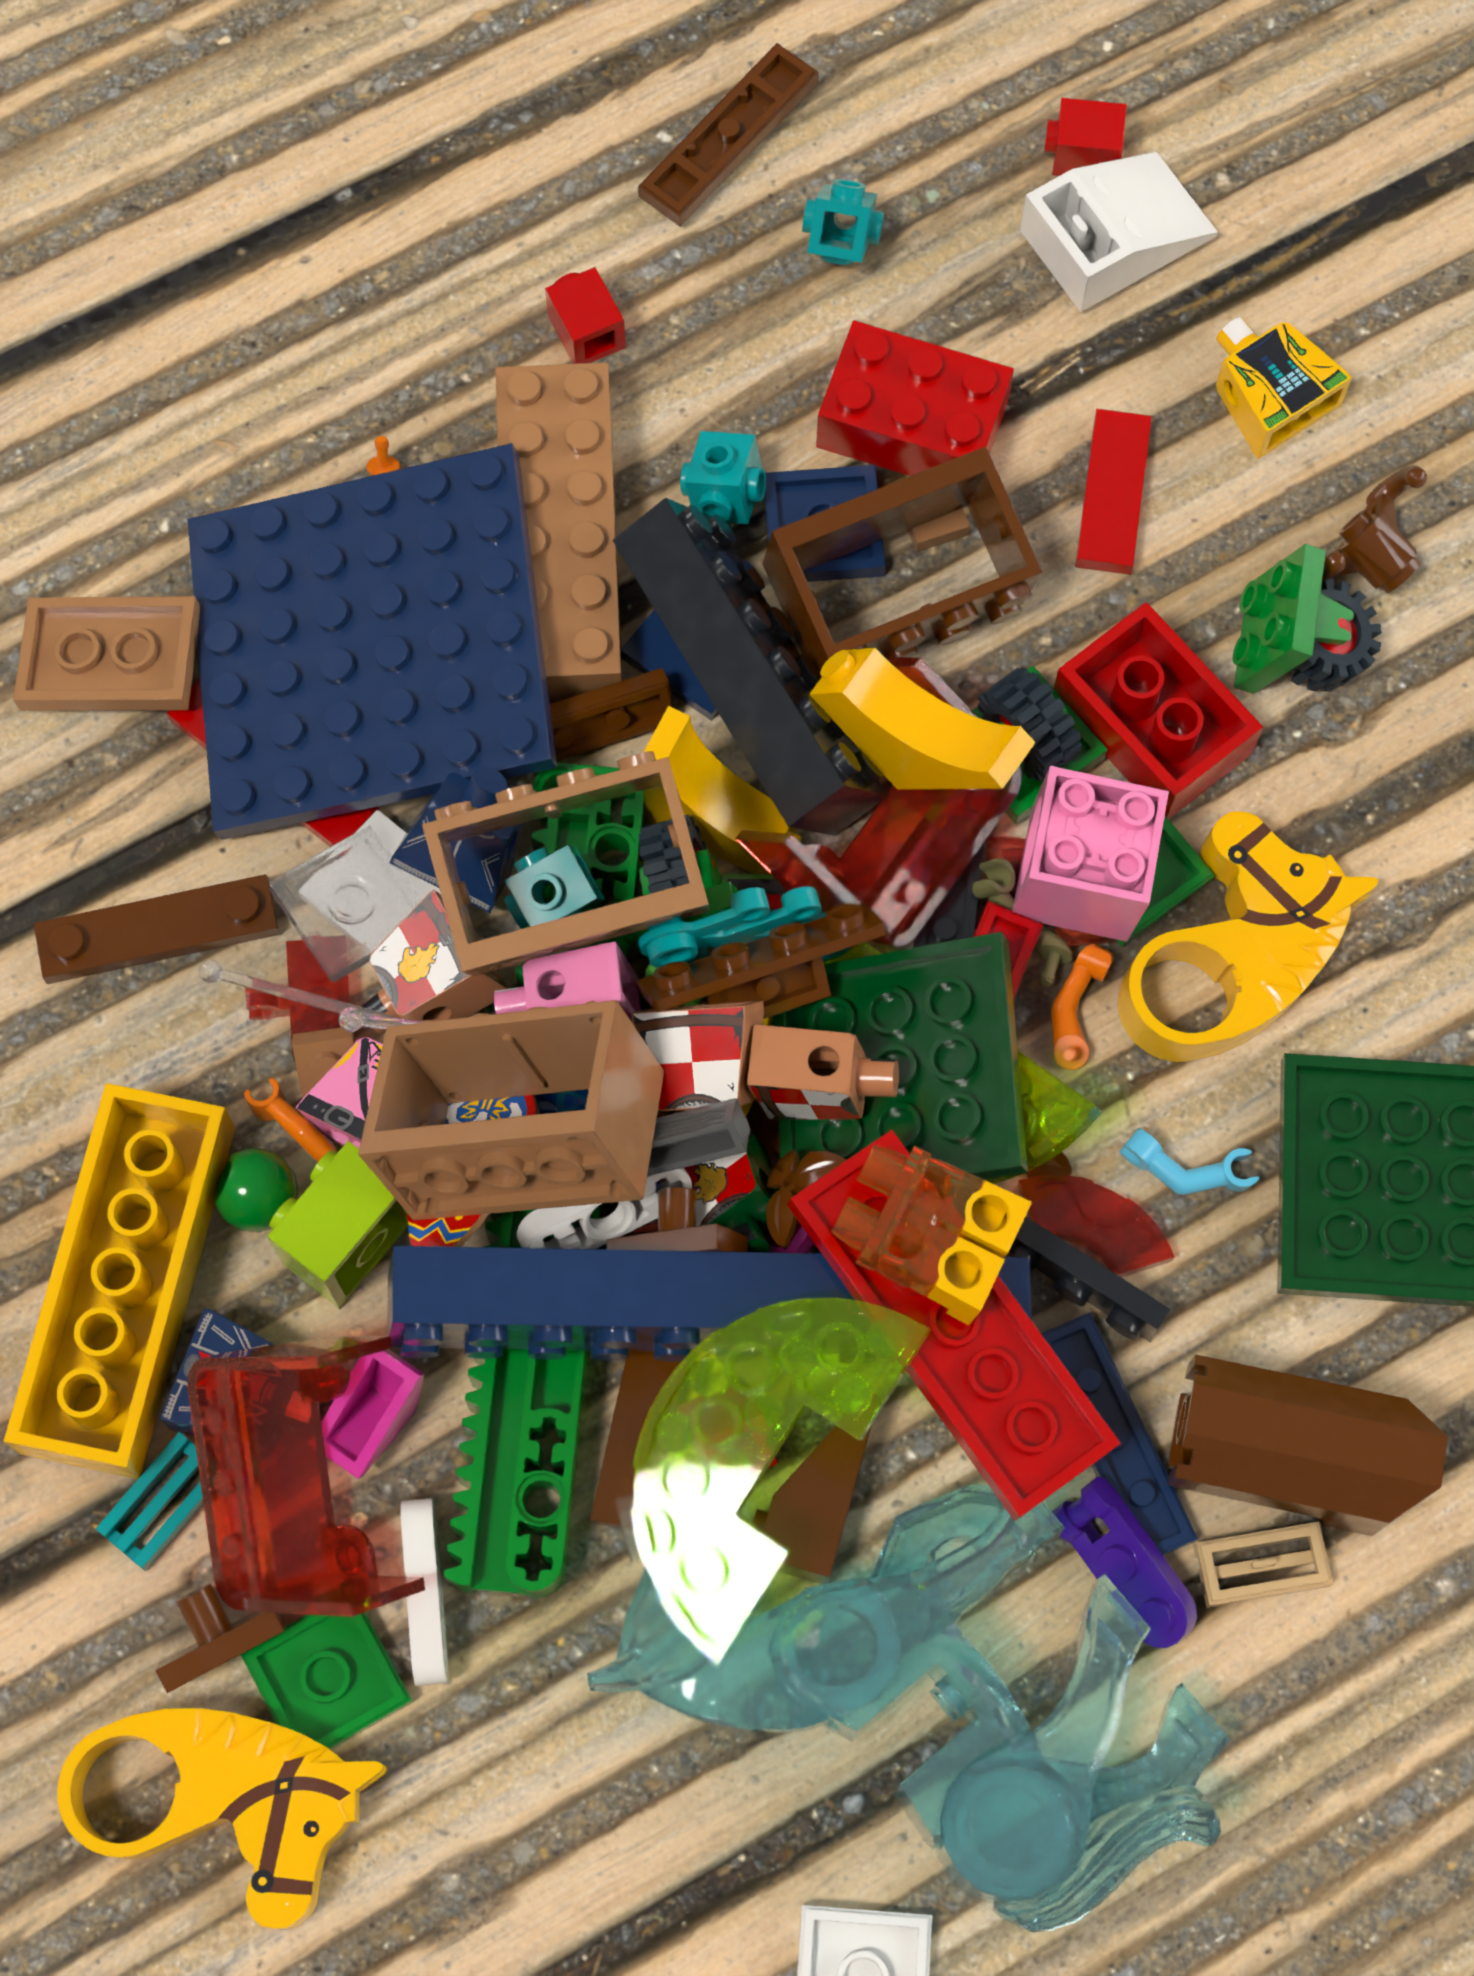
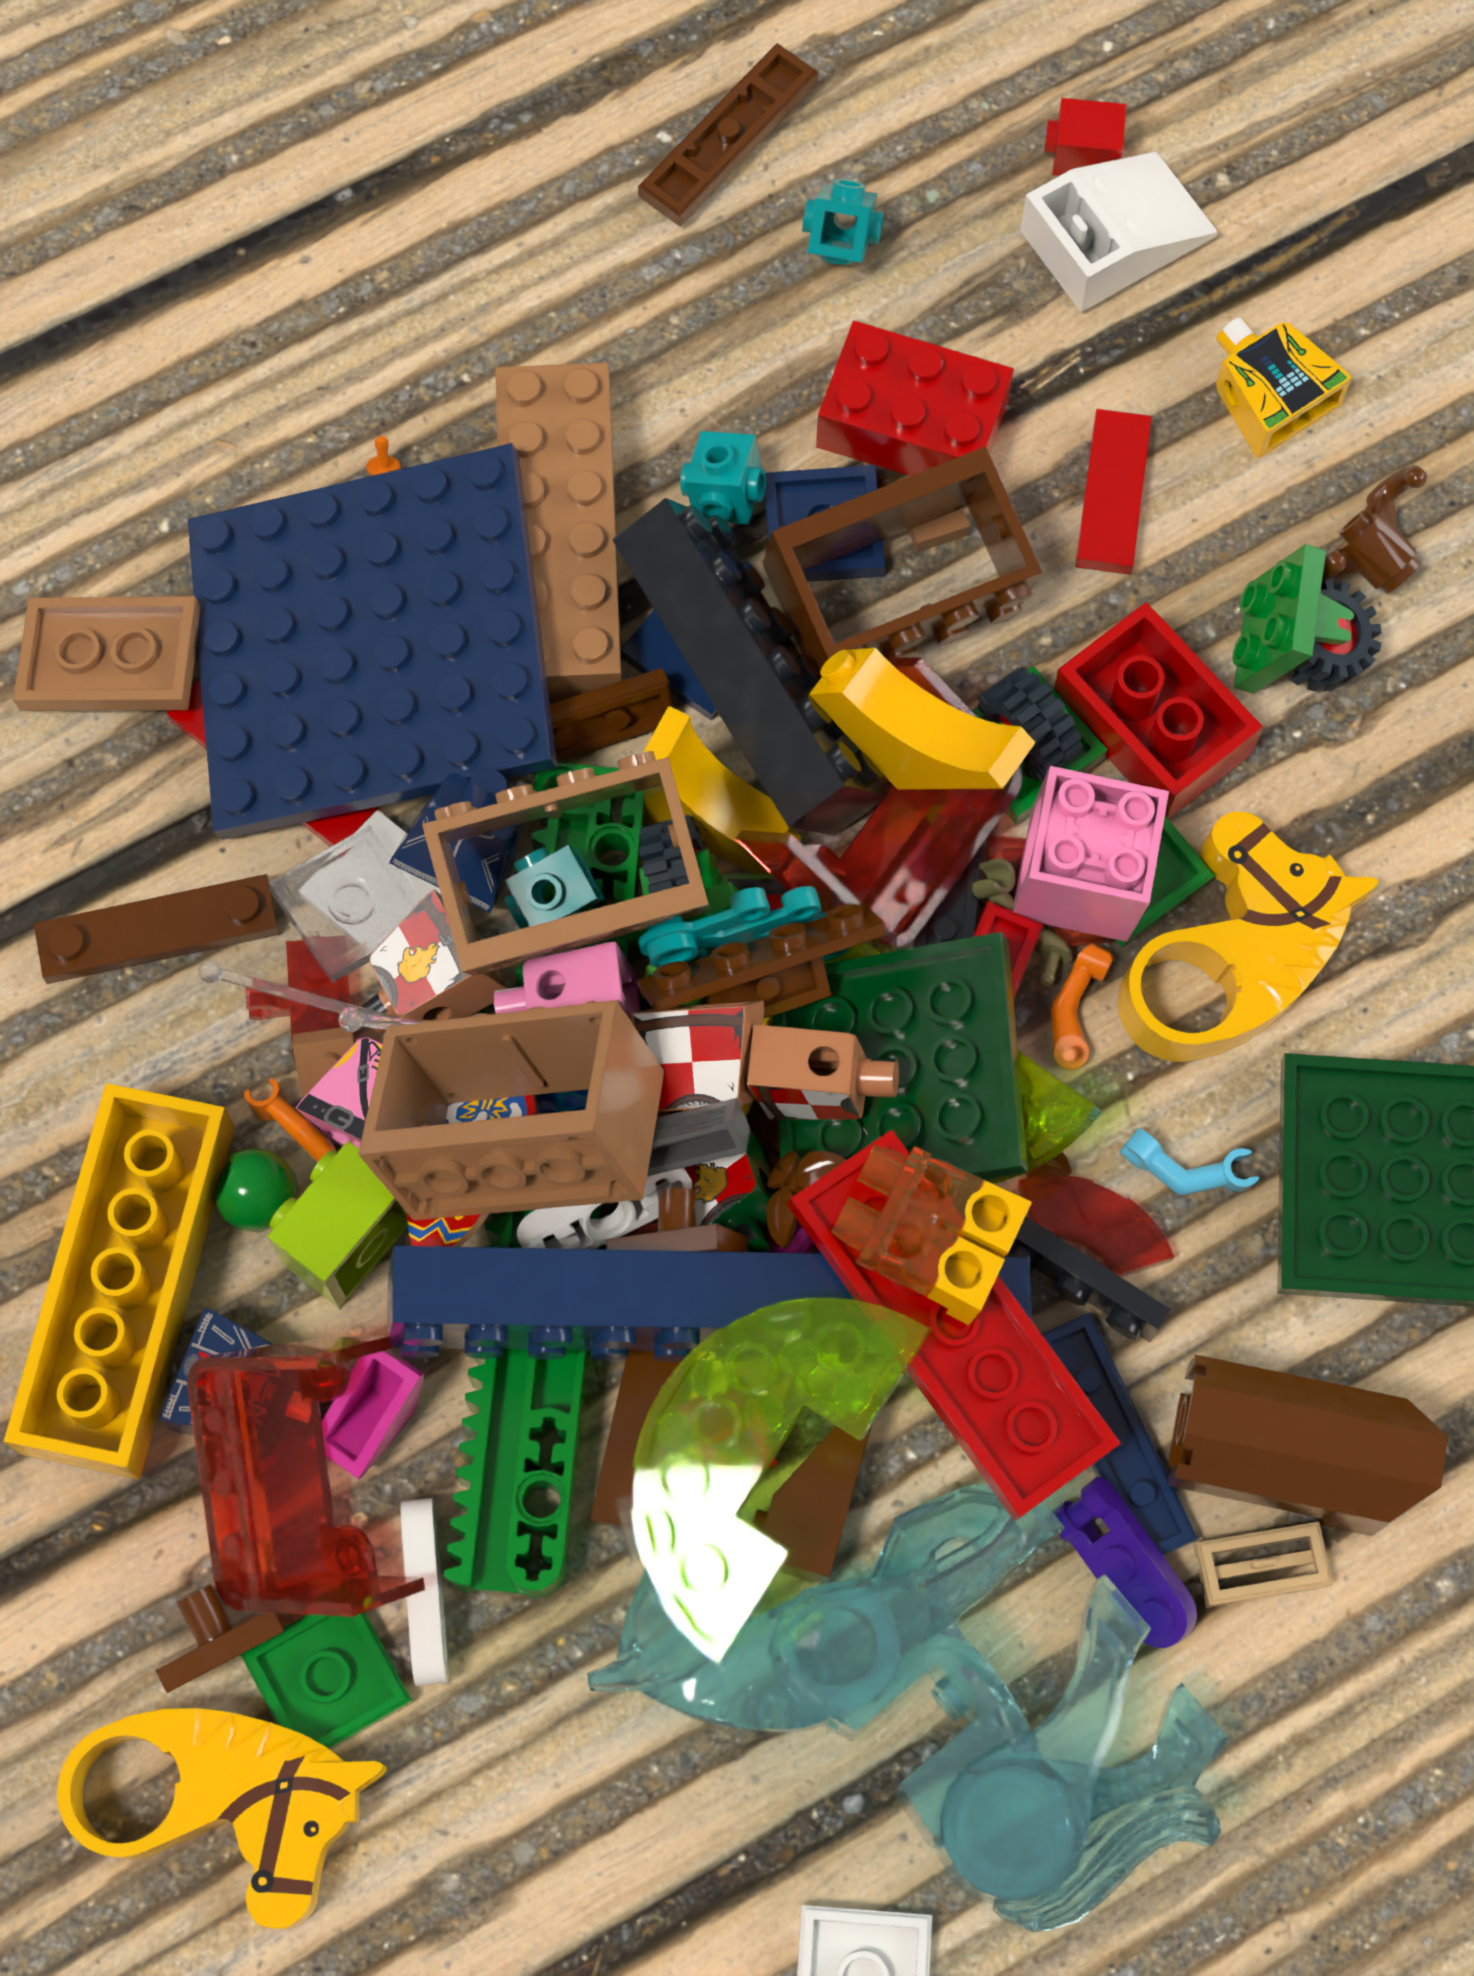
teal tile [95,1432,229,1571] -> none
red brick [545,267,626,364] -> none

